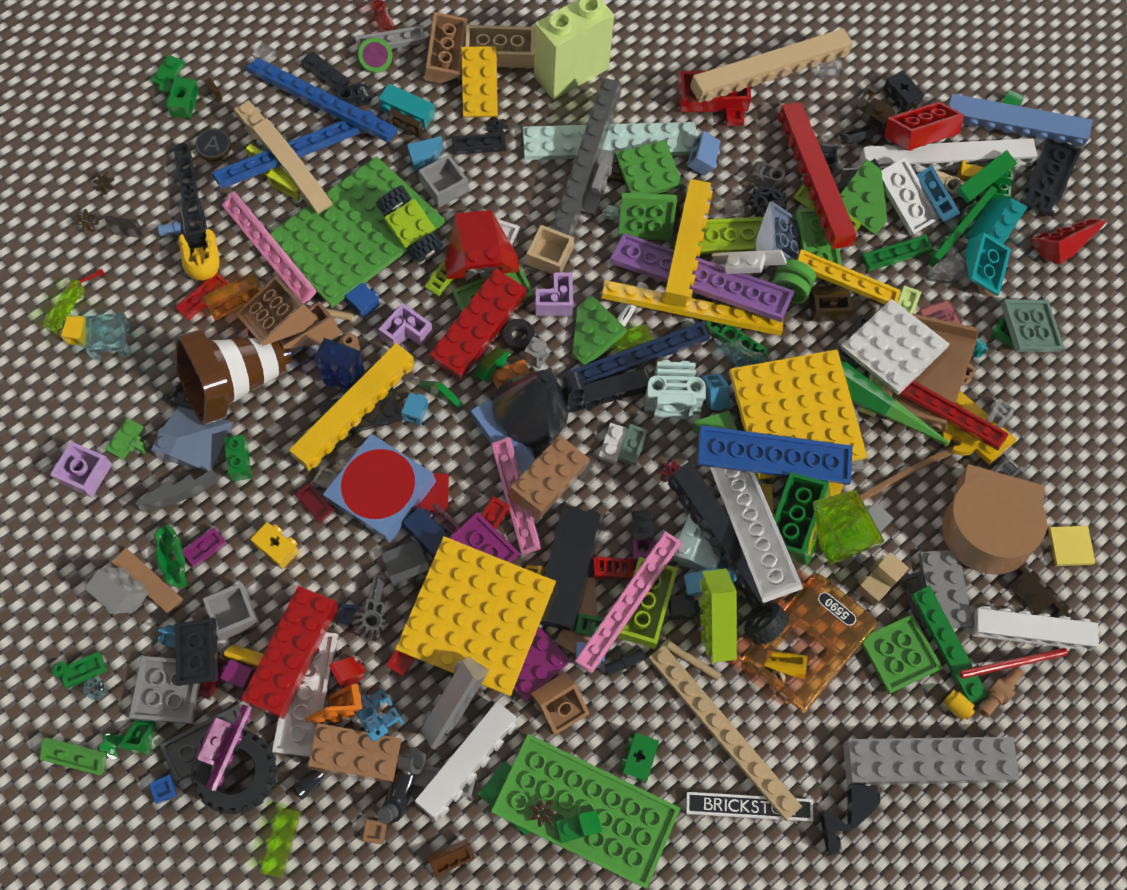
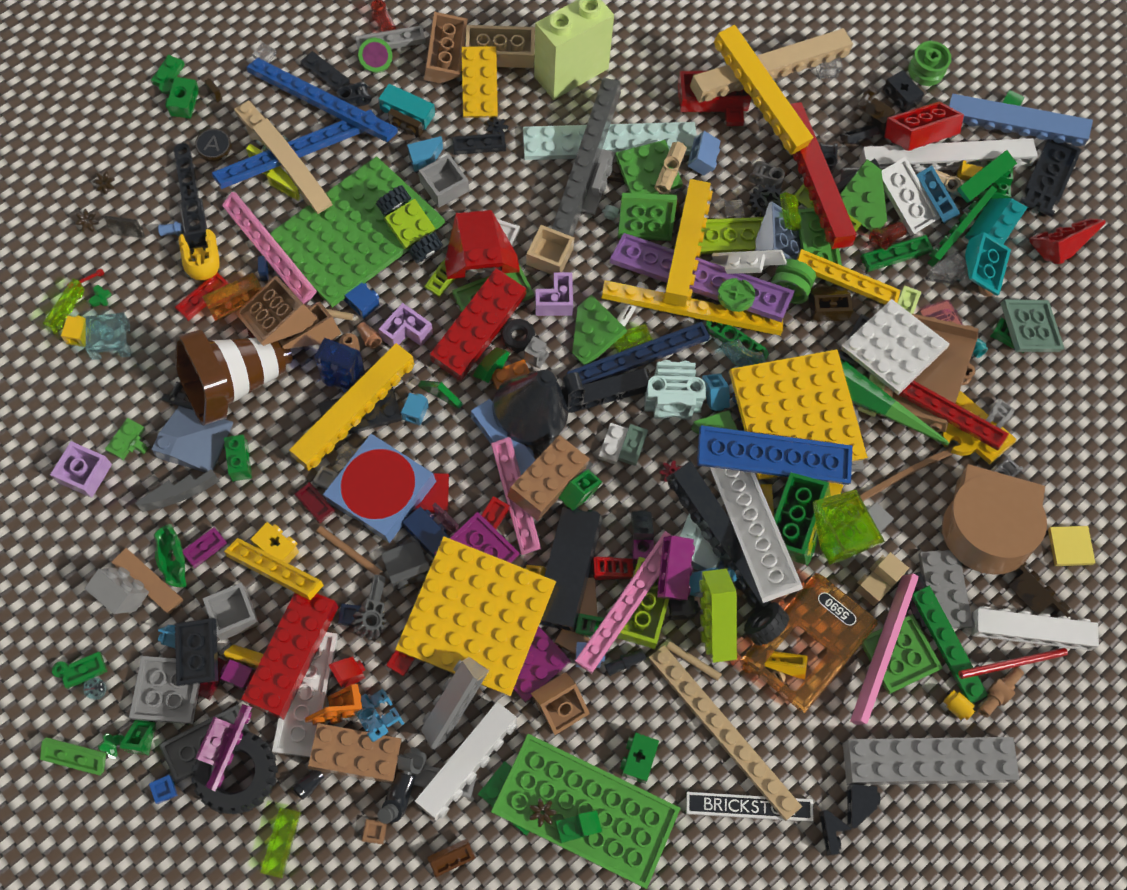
none -> green piece [89,285,112,307]
none -> yellow plate [224,538,324,600]
none -> dark blue tile [258,256,269,282]
none -> medium nougat bar [317,526,383,575]
none -> nougat cone [357,322,382,349]
none -> green brick [559,469,602,510]
none -> tan piece [654,141,687,194]
none -> magenta brick [657,535,695,601]
none -> yellow brick [713,25,814,155]
none -> bright green tile [718,278,755,312]
none -> clear neon green plate [780,192,801,231]
none -> bright pink tile [850,573,919,725]
none -> clear red piece [869,221,906,250]
none -> bright green wheel [908,41,951,86]

